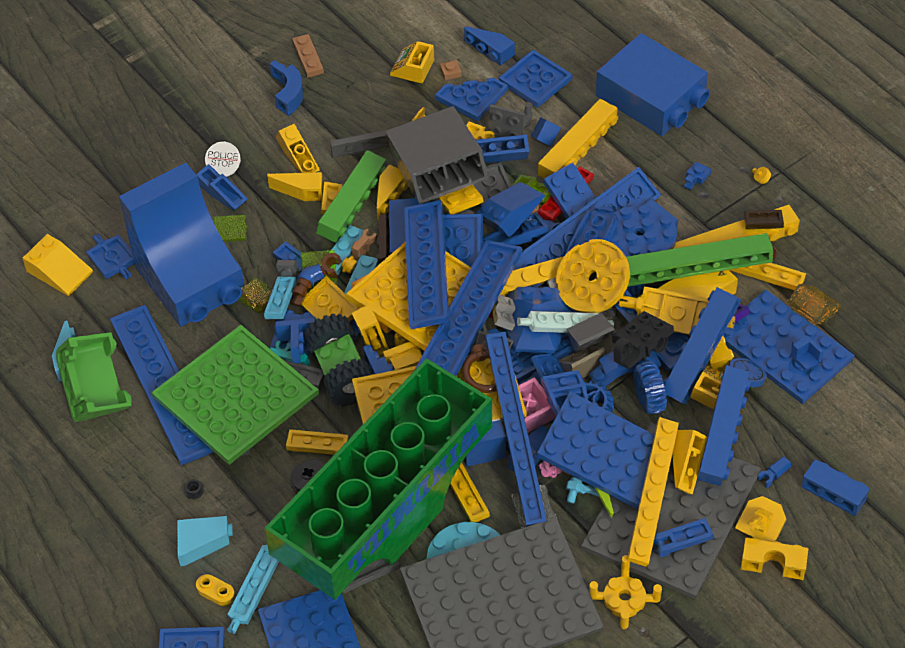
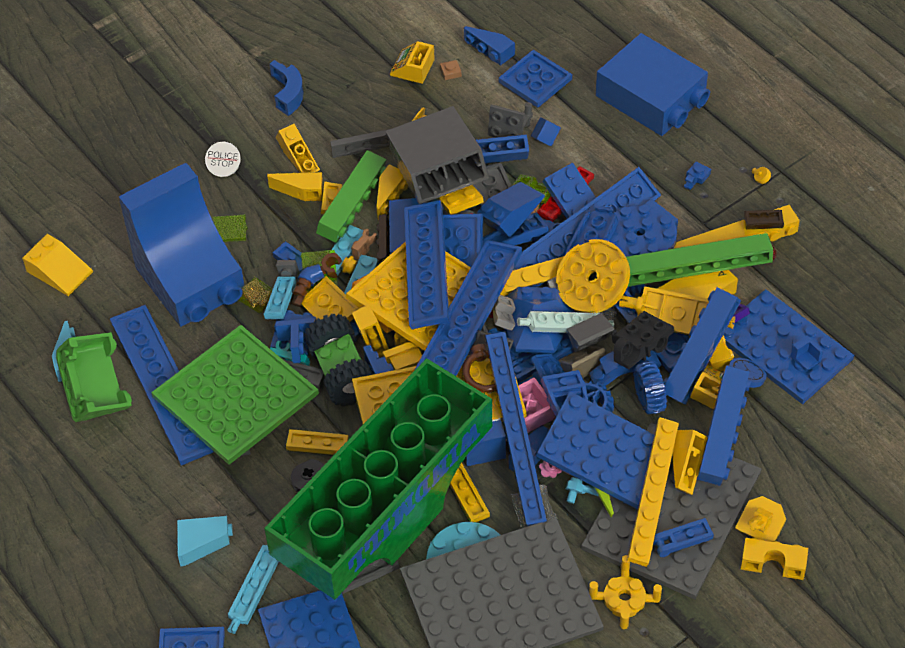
blue plate [86,234,135,279] -> none
black plate [184,479,204,499] -> none
blue slope [196,164,248,211] -> none
yellow plate [196,574,235,606] -> none
medium nougat plate [292,34,324,78] -> none
blue plate [435,78,508,122] -> none
yellow plate [466,121,494,140] -> none
yellow brick [538,99,618,179] -> none
yellow plate [729,263,806,292] -> none
blue bar [757,456,791,488] -> none
clear yellow slope [787,284,843,325] -> none
blue brick [801,459,870,516] -> none

